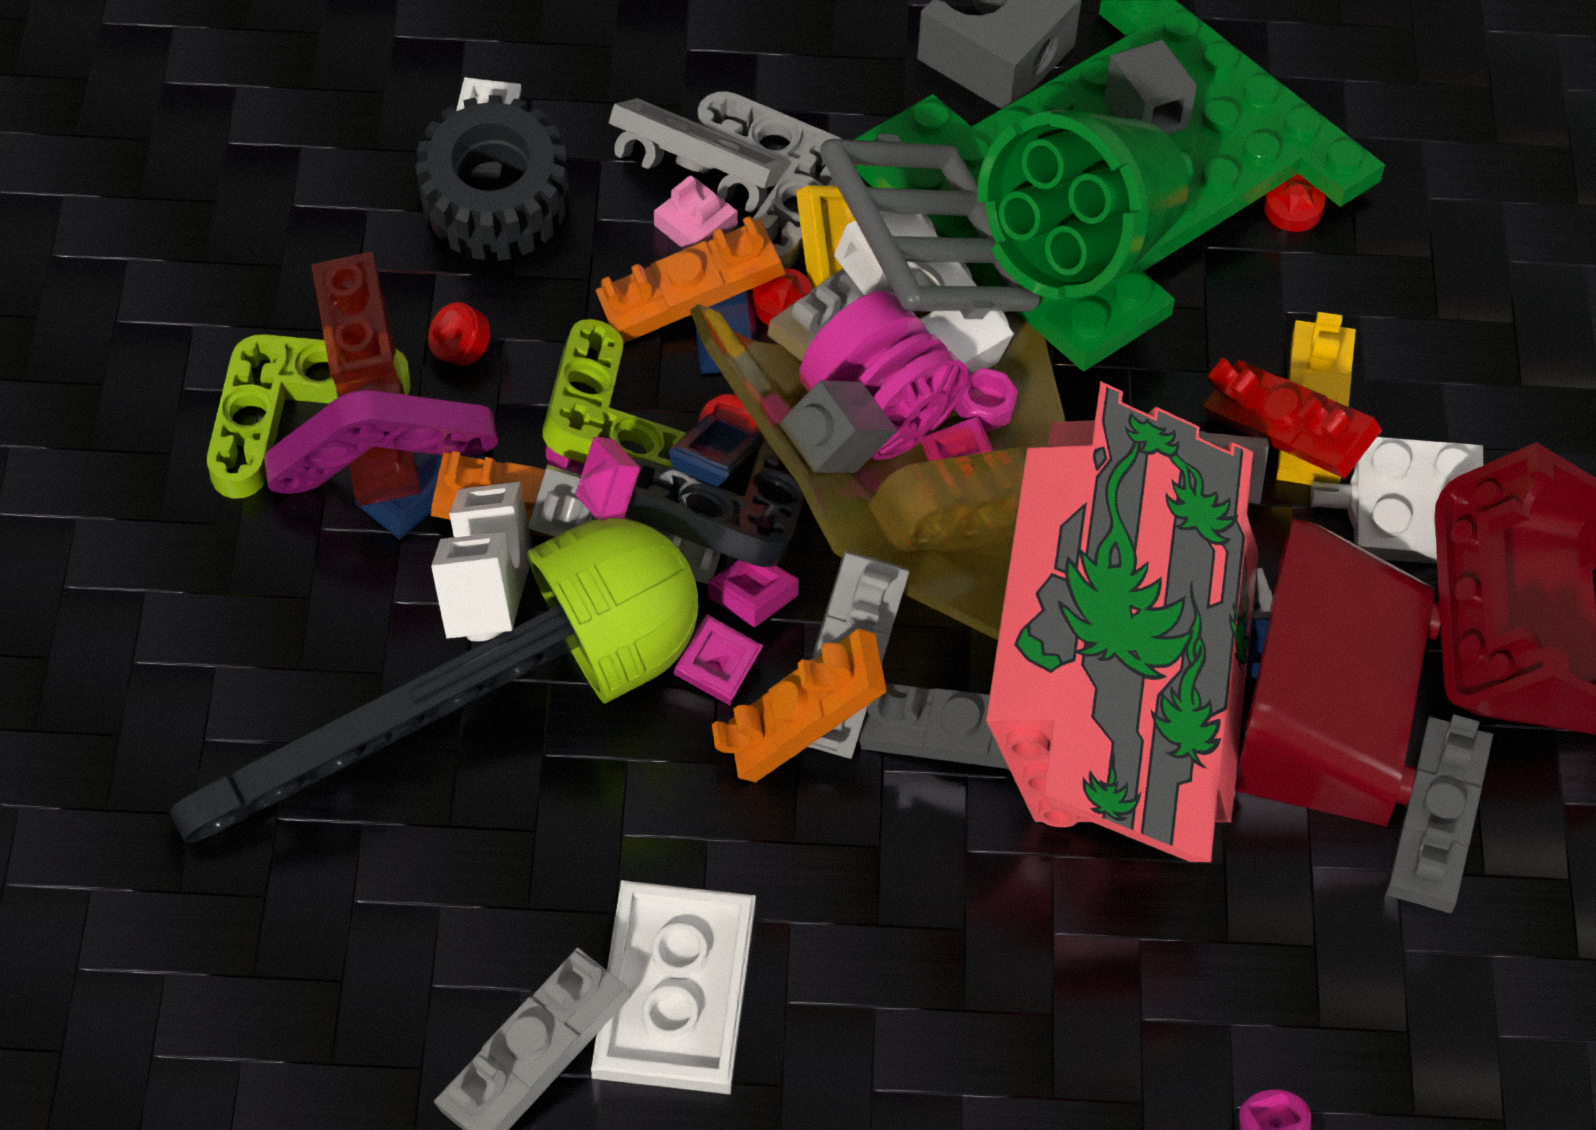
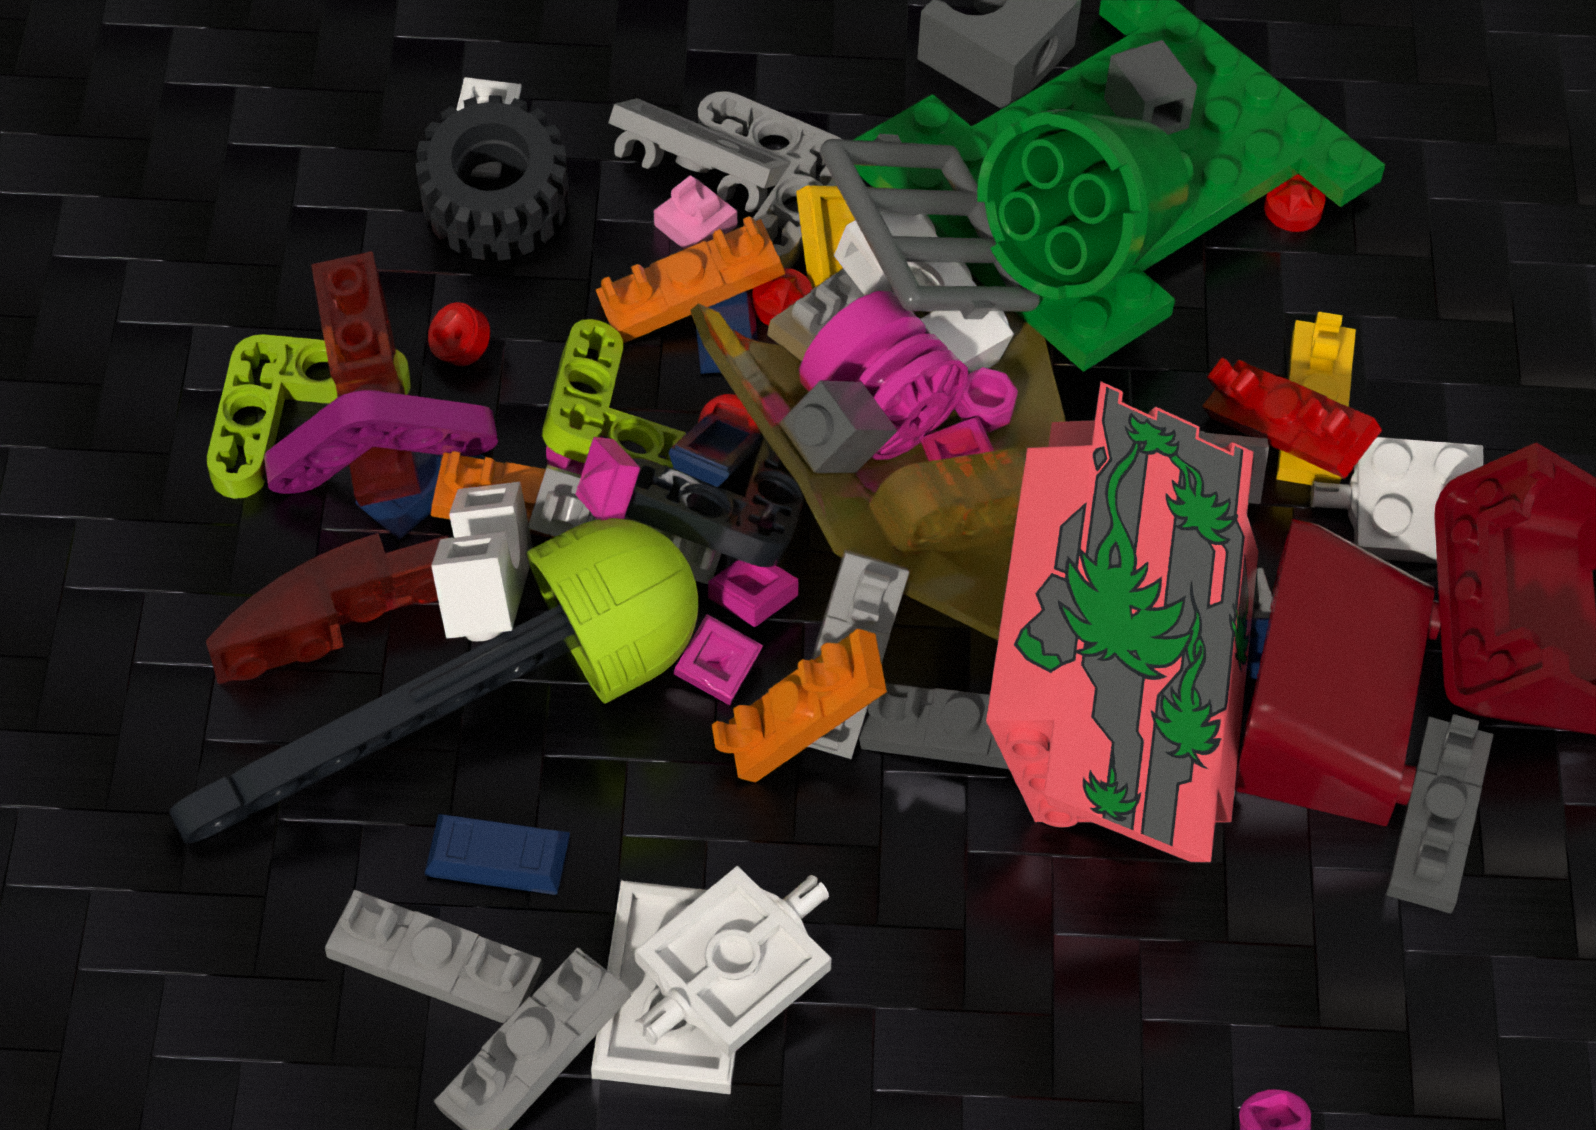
none -> clear red slope [206,533,448,684]
none -> light grey plate [325,890,543,1024]
none -> dark blue tile [425,814,570,895]
none -> white plate [634,866,832,1057]

